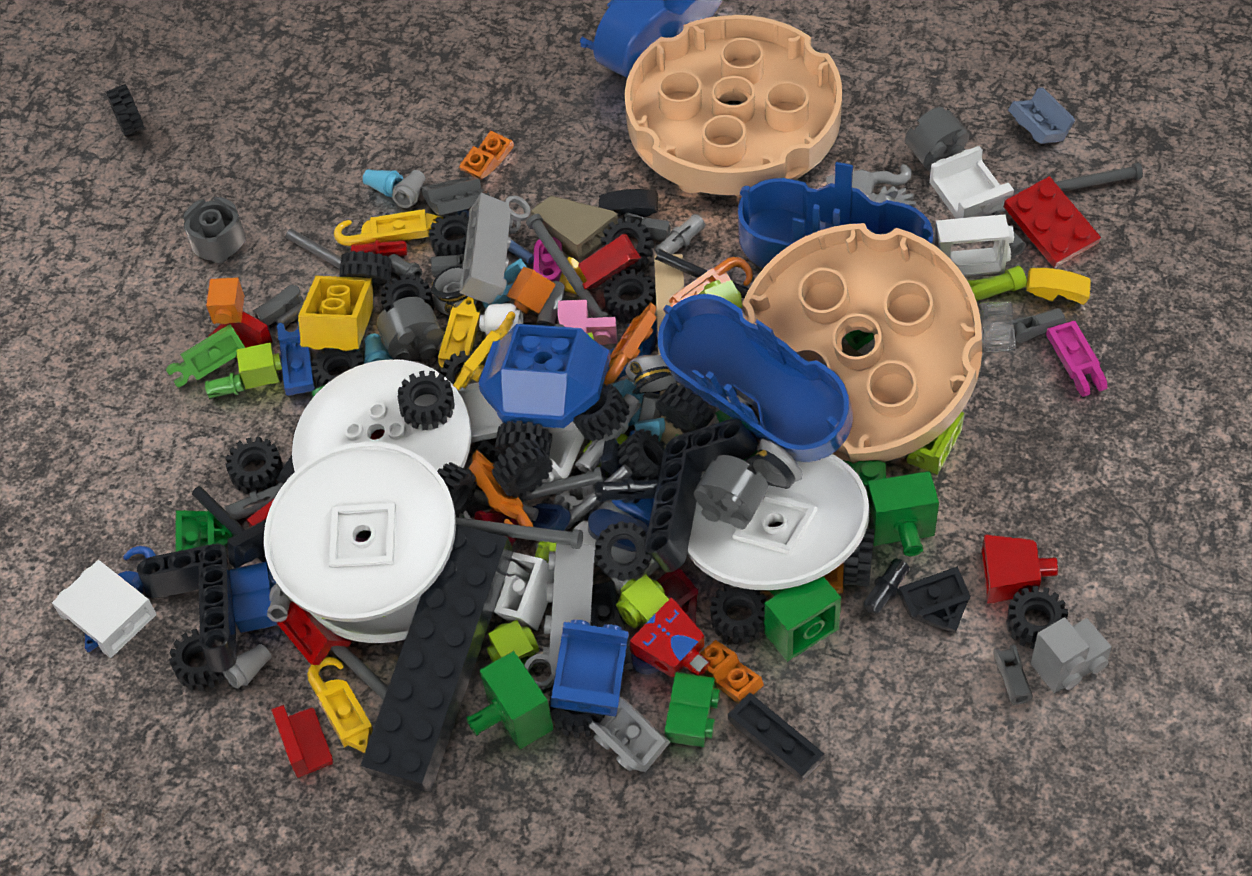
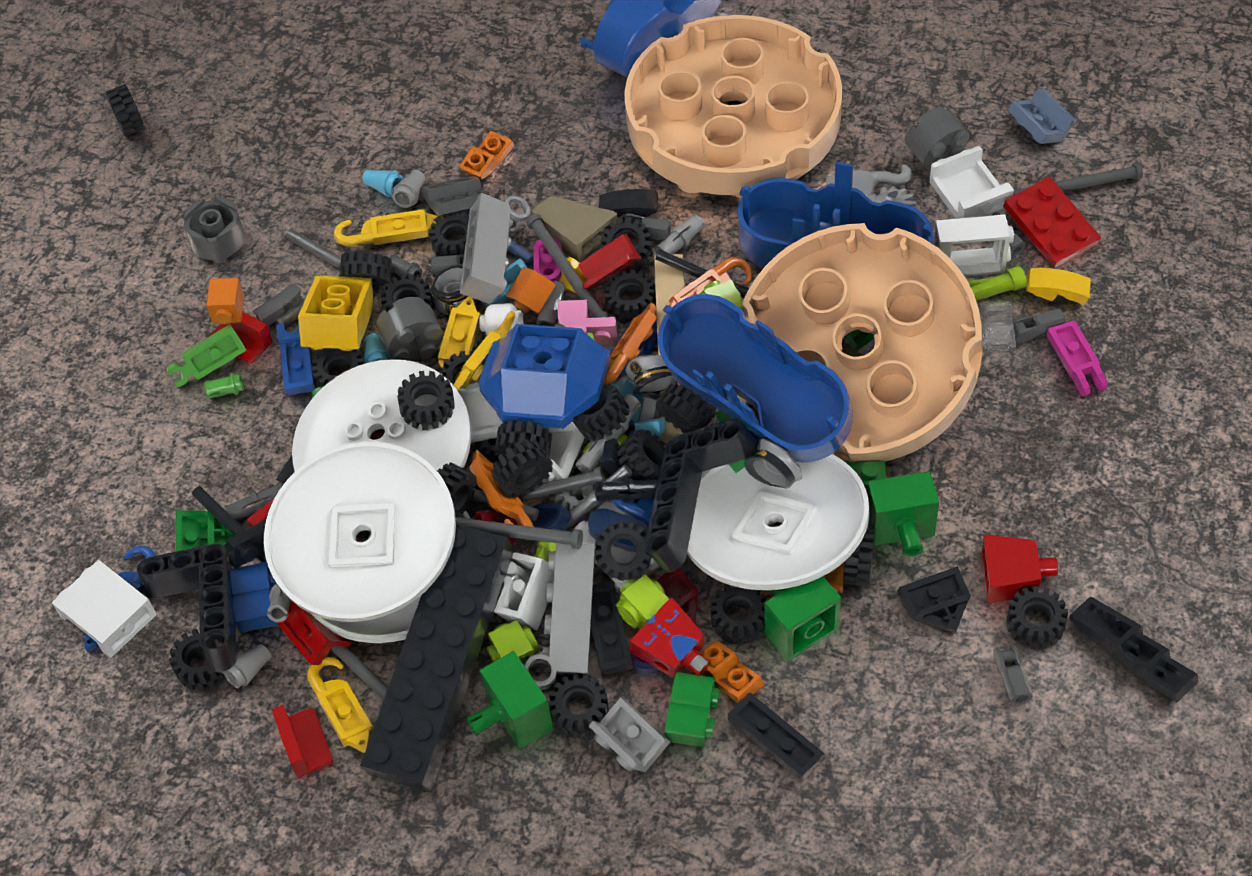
black tyre [225,437,283,494] -> none
lime brick [236,343,282,389] -> none
red axle [351,240,407,257] -> none
blue panel [550,620,629,717] -> none
dark grey brick [694,455,768,530] -> none
black axle [863,558,910,614] -> none
lime hinge [907,412,964,475] -> none
light grey brick [1031,617,1112,694] -> none
none -> black slope [1069,596,1198,702]

